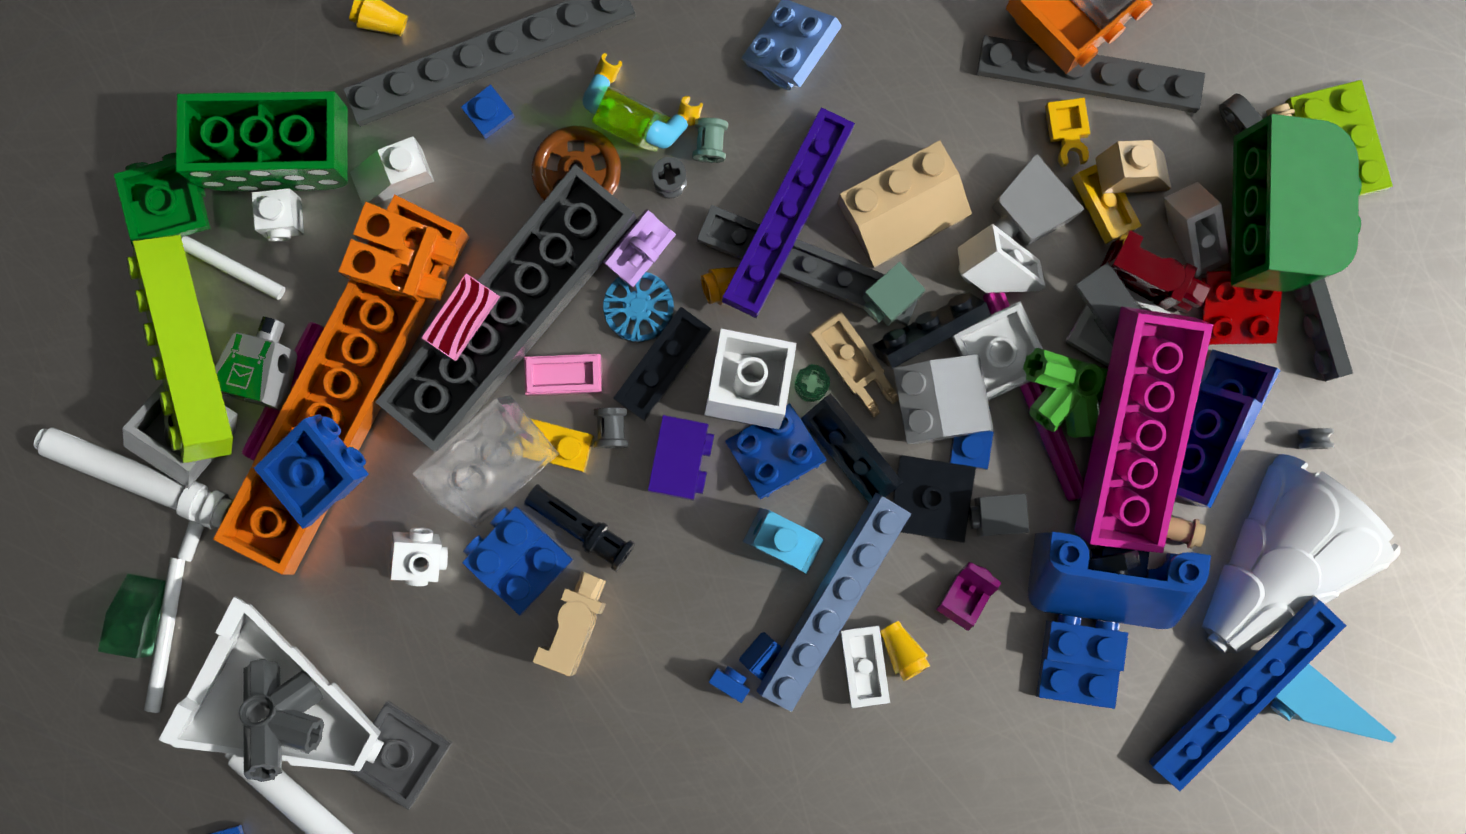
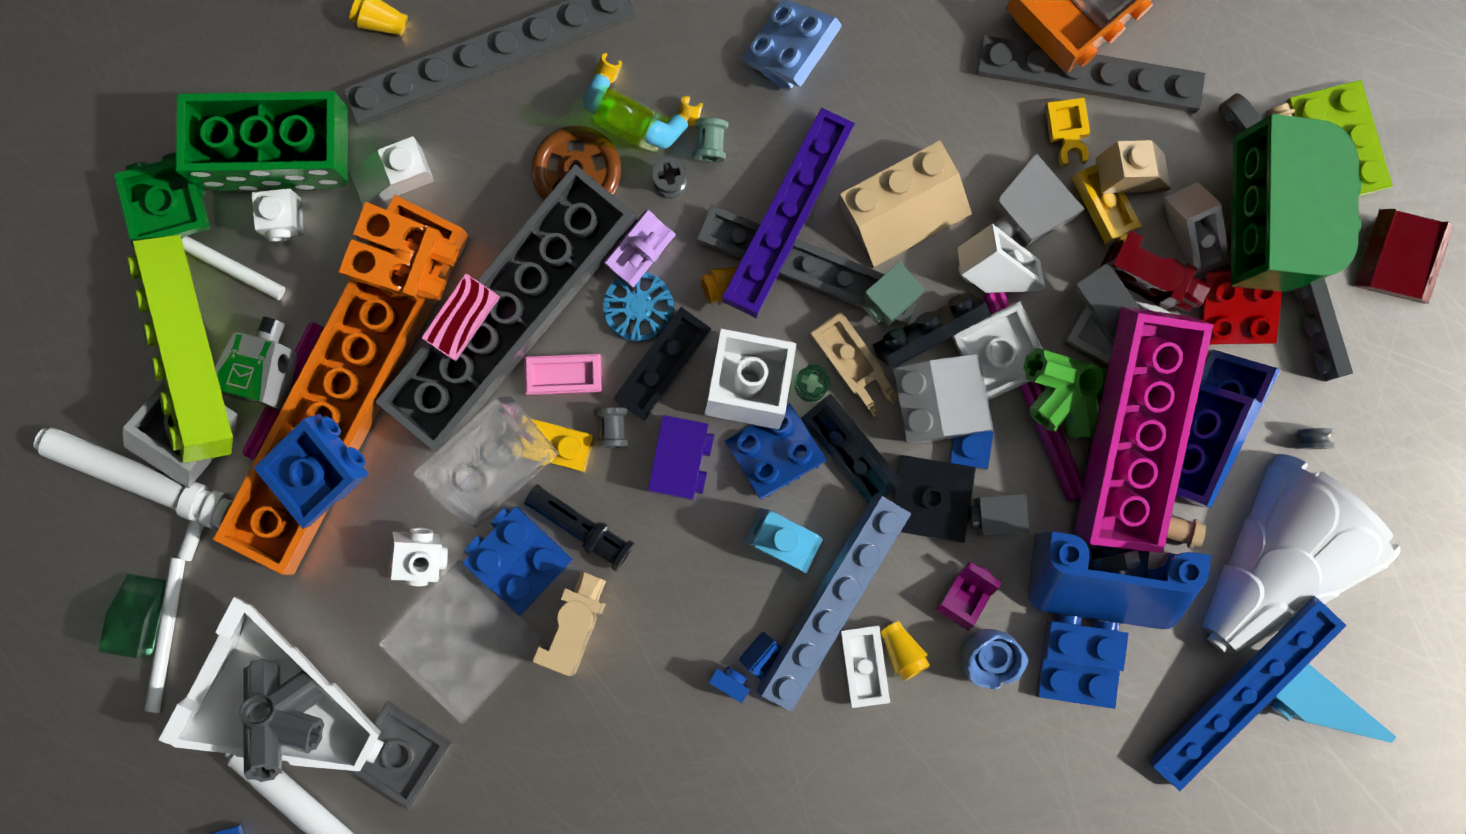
blue plate [461,84,515,140] -> none
none -> clear plate [379,560,543,724]
none -> medium blue hair [961,629,1028,689]
none -> dark red slope [1355,209,1453,304]

